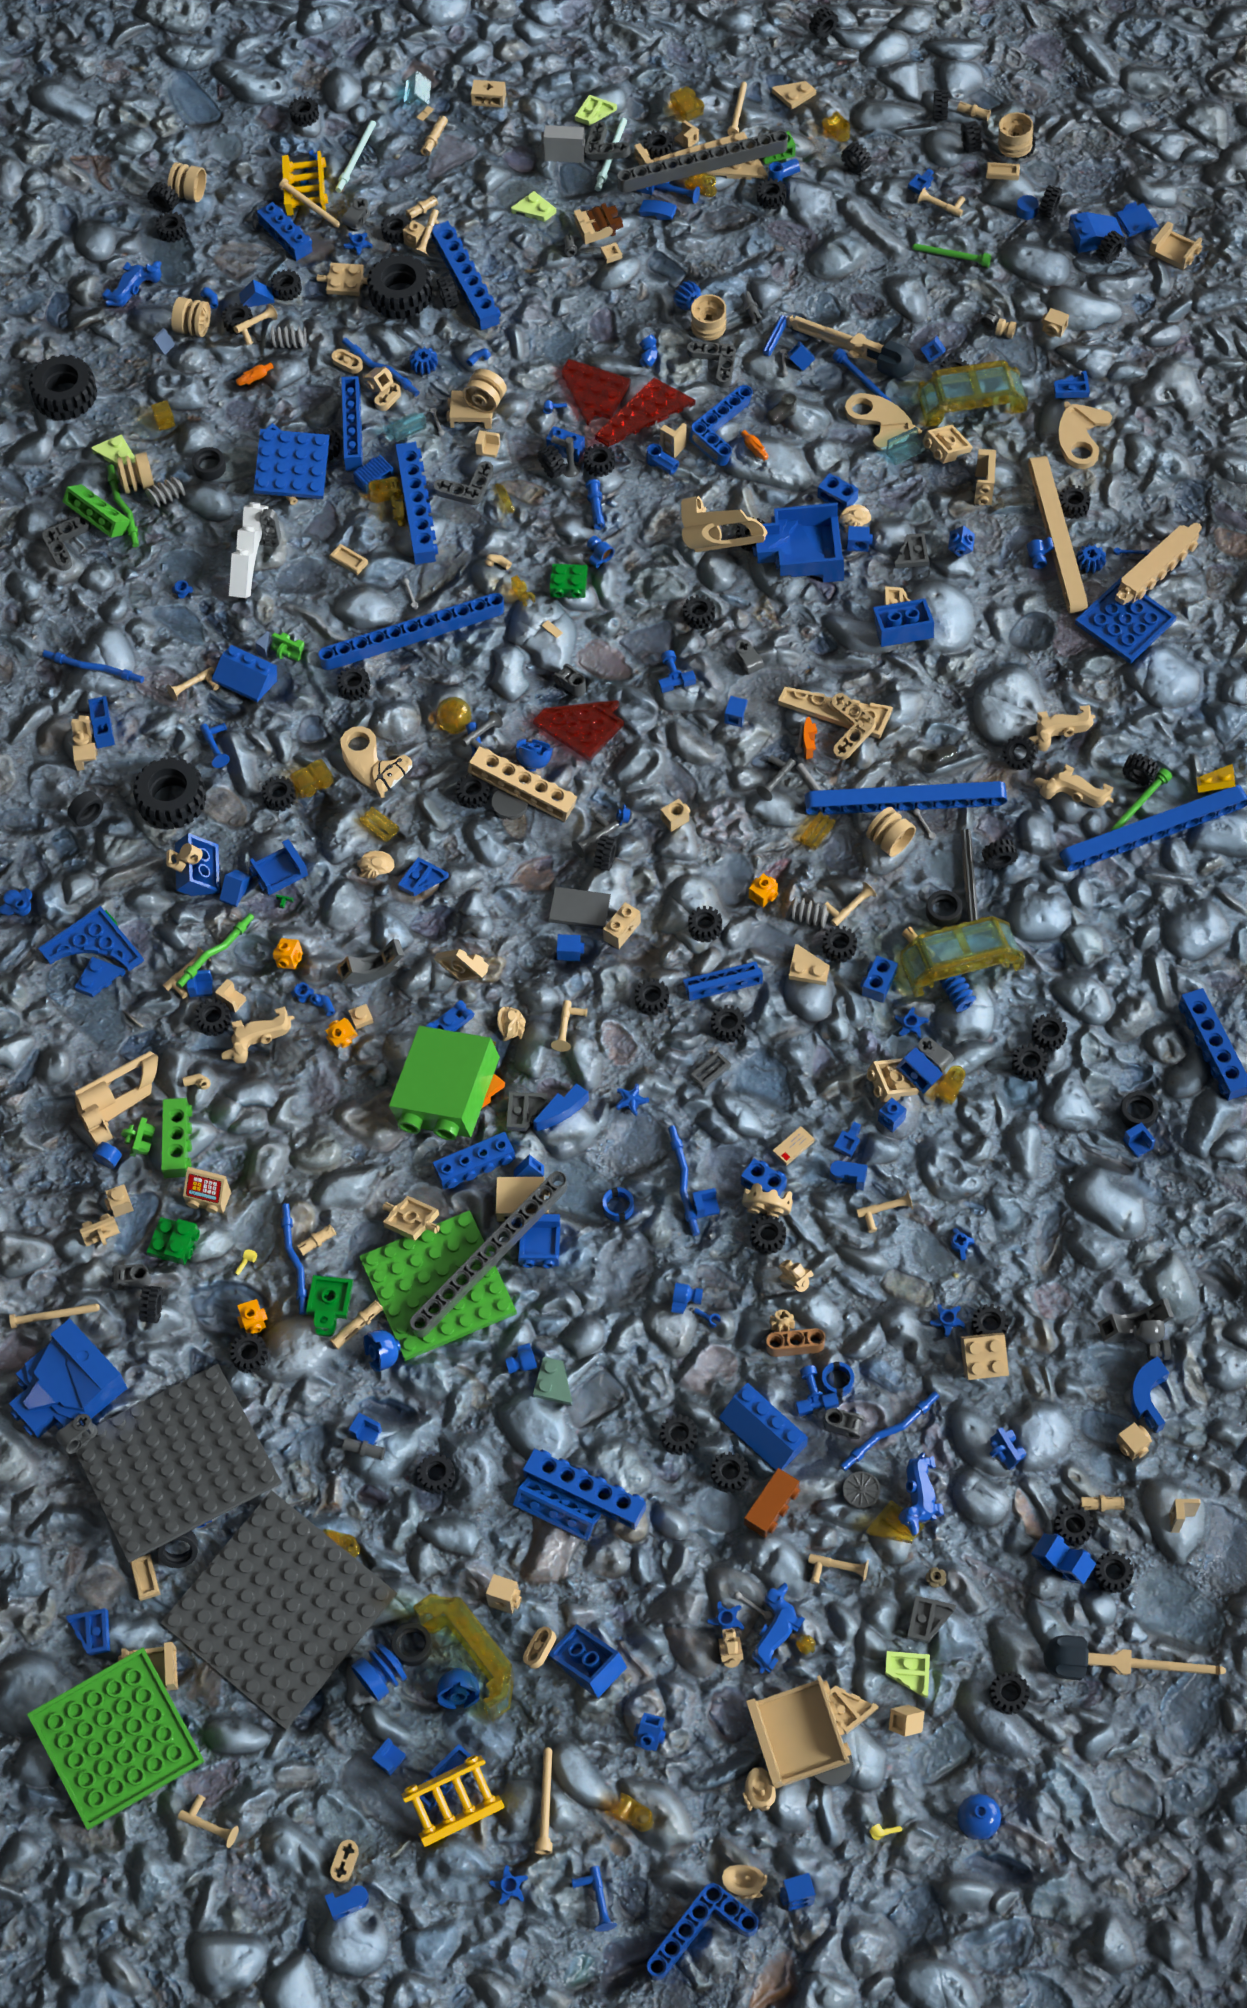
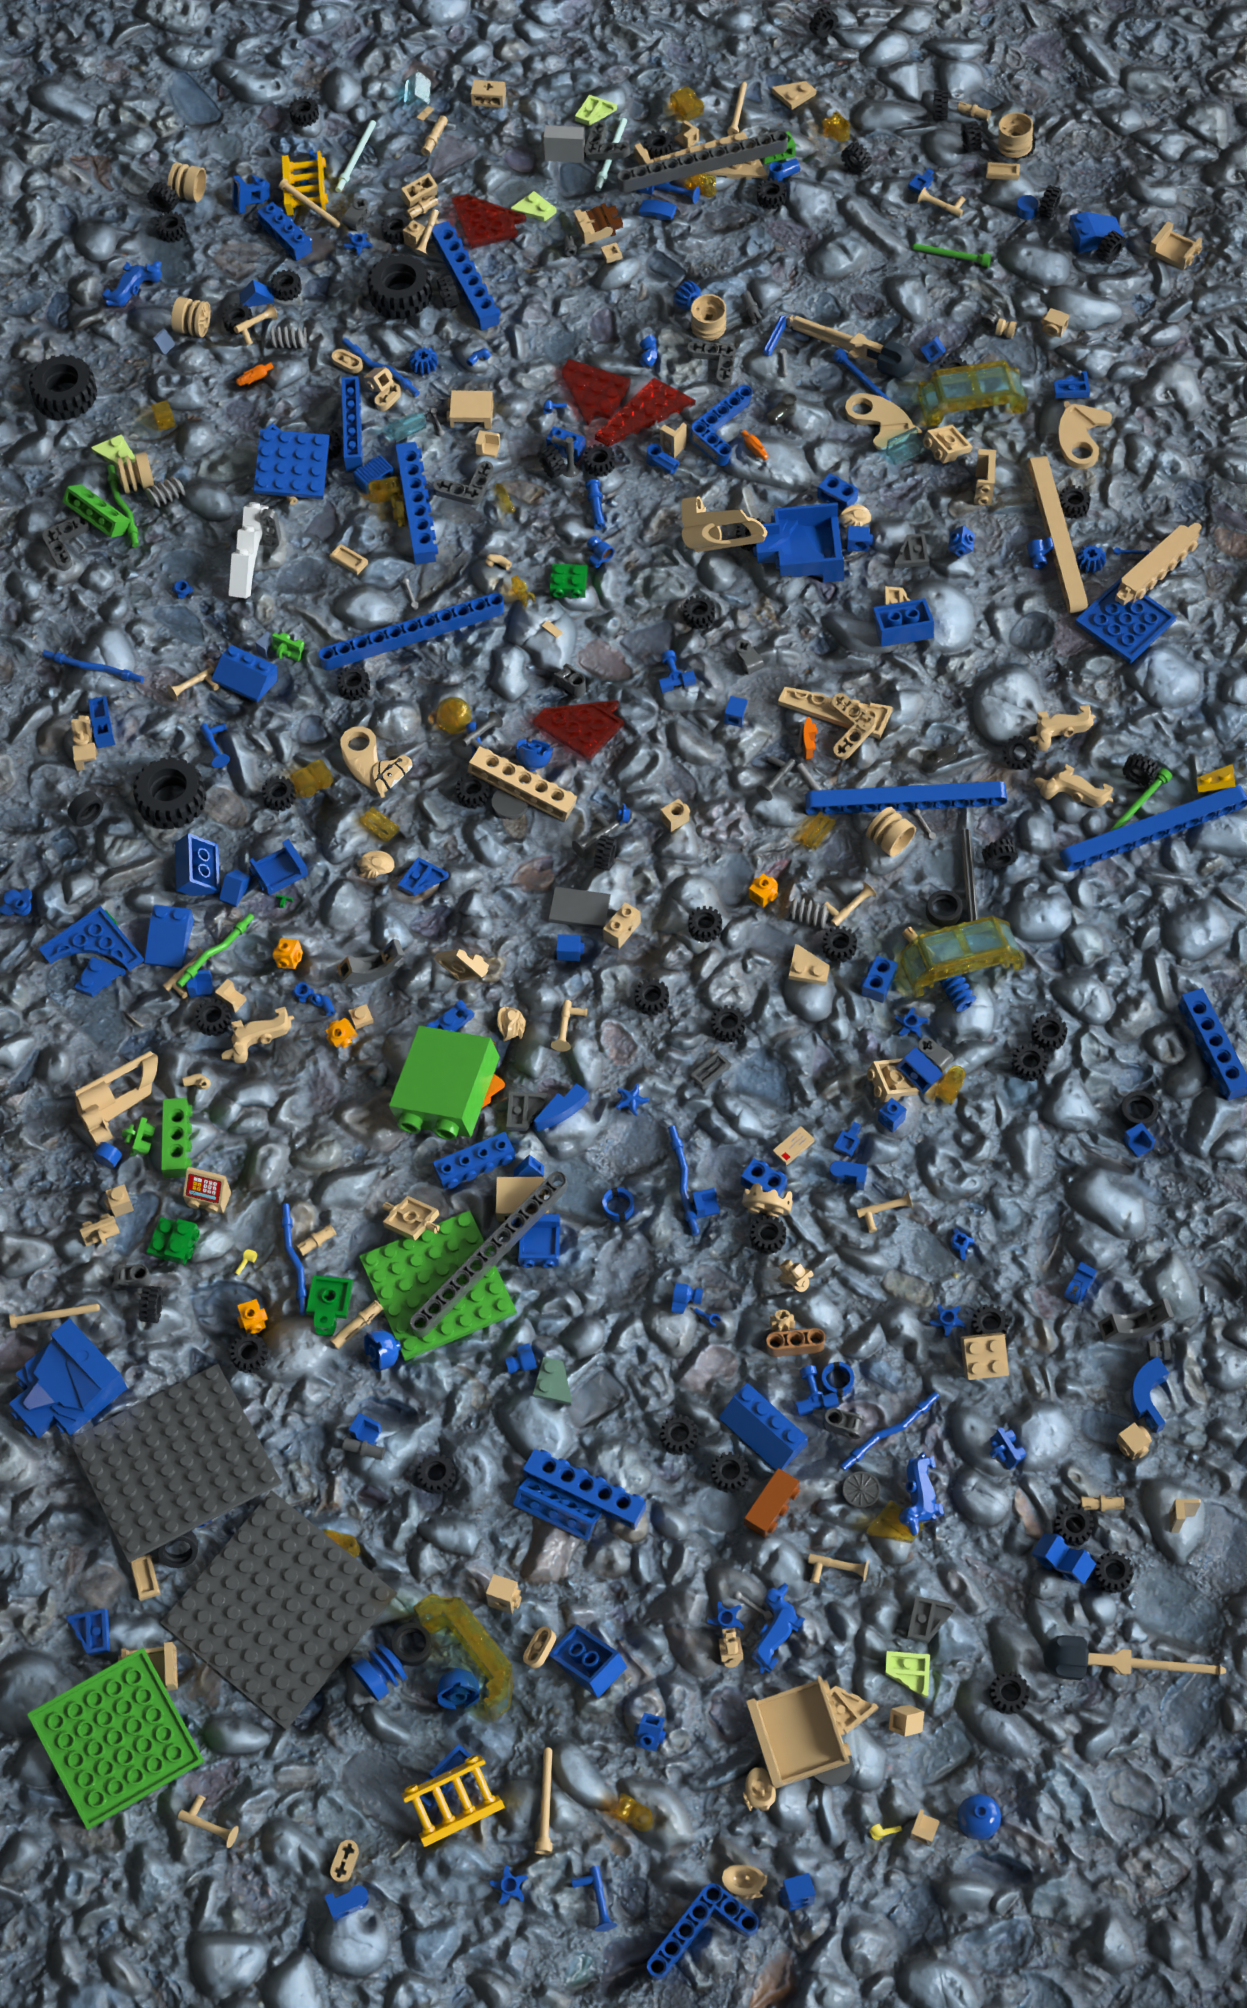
dark grey piece [55,1414,97,1454] -> none
tan leg [166,843,202,873] -> none
black tyre [192,447,226,481] -> none
blue arm [200,287,218,309] -> none
tan plate [317,263,368,296] -> none
blue panel [372,1738,406,1776] -> none
tan wheel [462,369,507,413] -> none
blue fence [683,962,763,1001] -> none
blue panel [787,341,815,371] -> none
clear yellow plate [796,1634,816,1655] -> none
dark tan plate [926,1567,946,1588] -> none
blue piece [1114,202,1158,237] -> none
dark grey hair [1133,1320,1165,1344] -> none
none -> blue slope [144,905,194,969]
none -> blue tile [232,175,270,214]
none -> tan brick [401,173,438,209]
none -> clear red wing [451,194,526,249]
none -> tan panel [910,1809,939,1847]
none -> blue leg [1063,1262,1097,1305]

